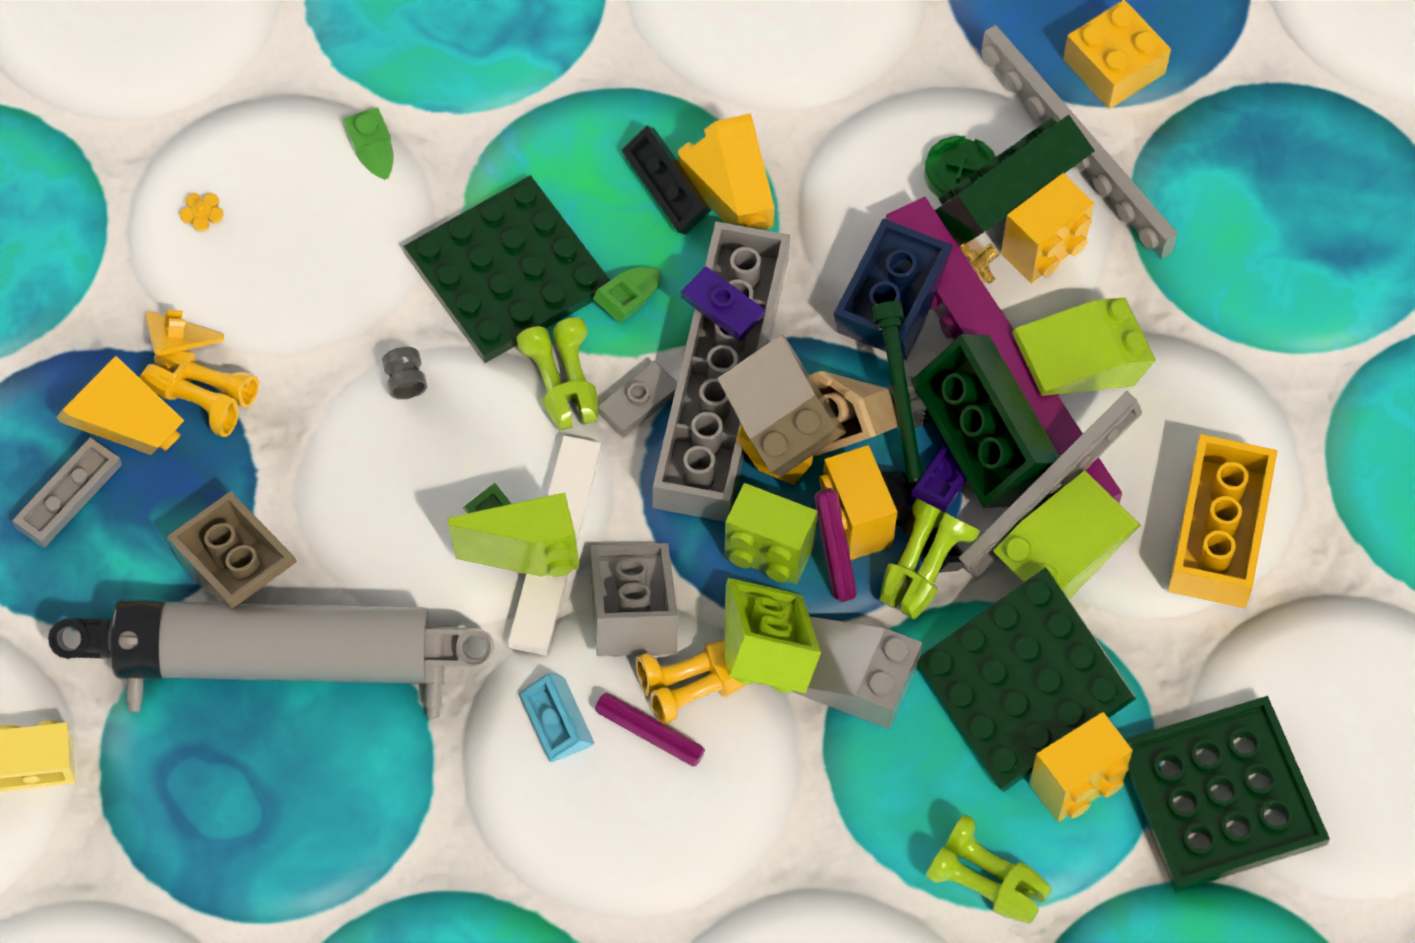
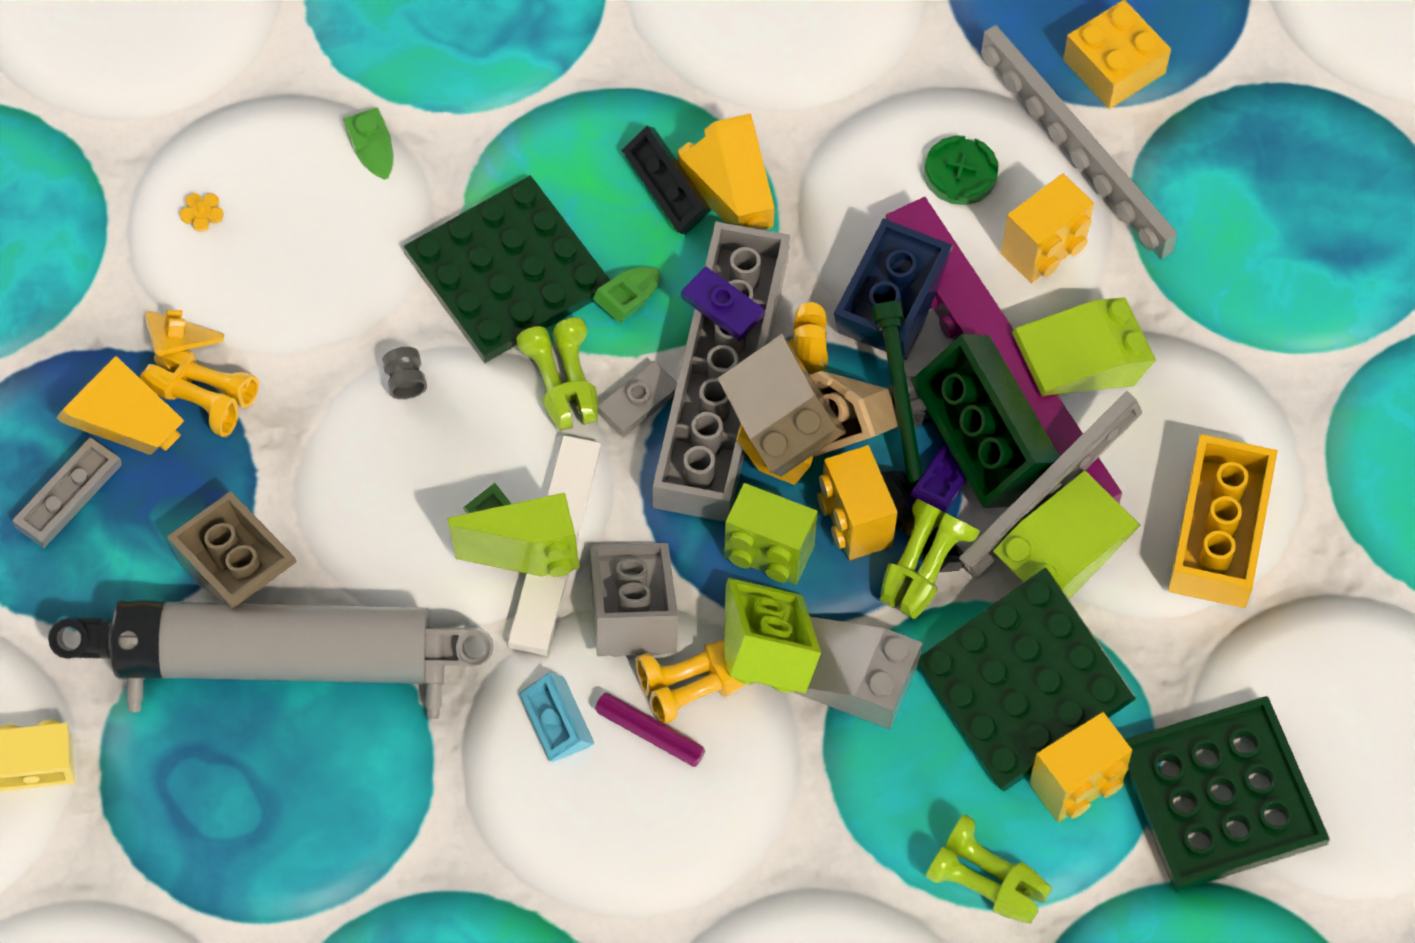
magenta axle [814,488,857,602] -> none
dark green brick [935,114,1095,248] -> none
clear yellow plant [960,242,1000,284] -> none
none -> yellow piece [788,302,828,375]

